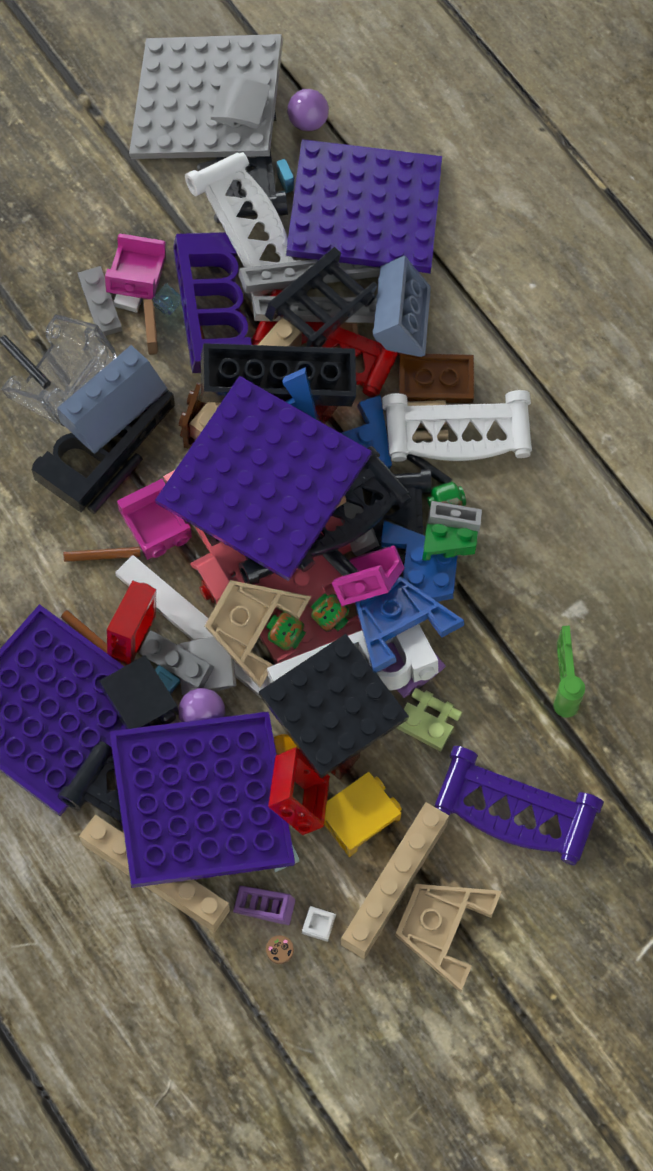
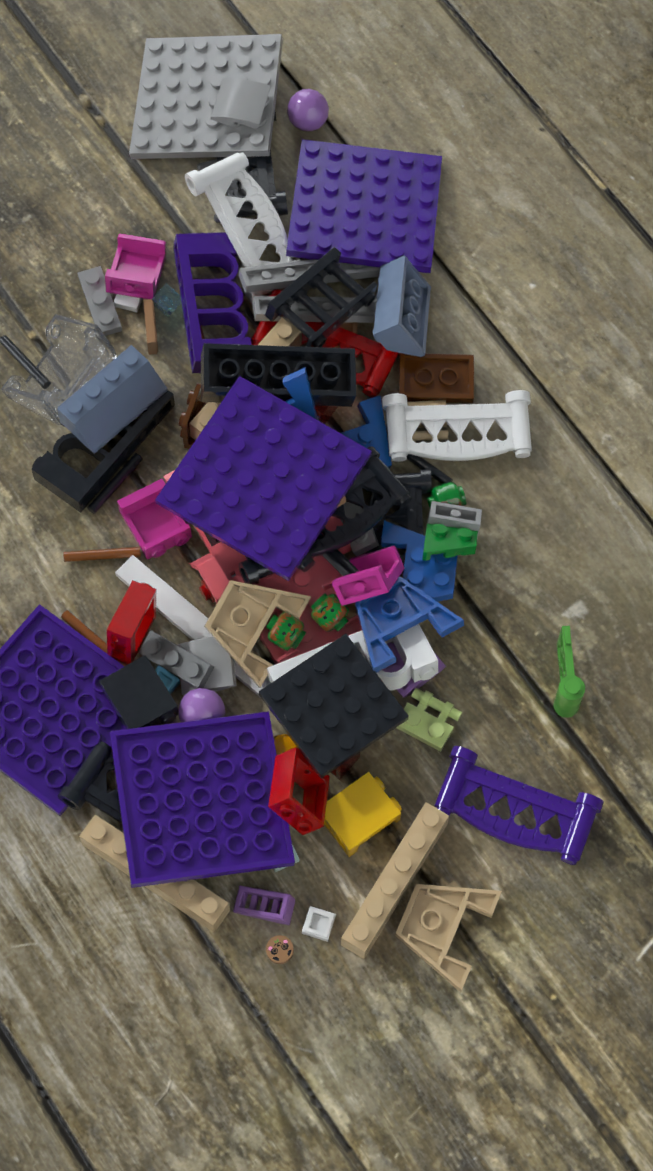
medium azure tile [277,159,294,193] -> none

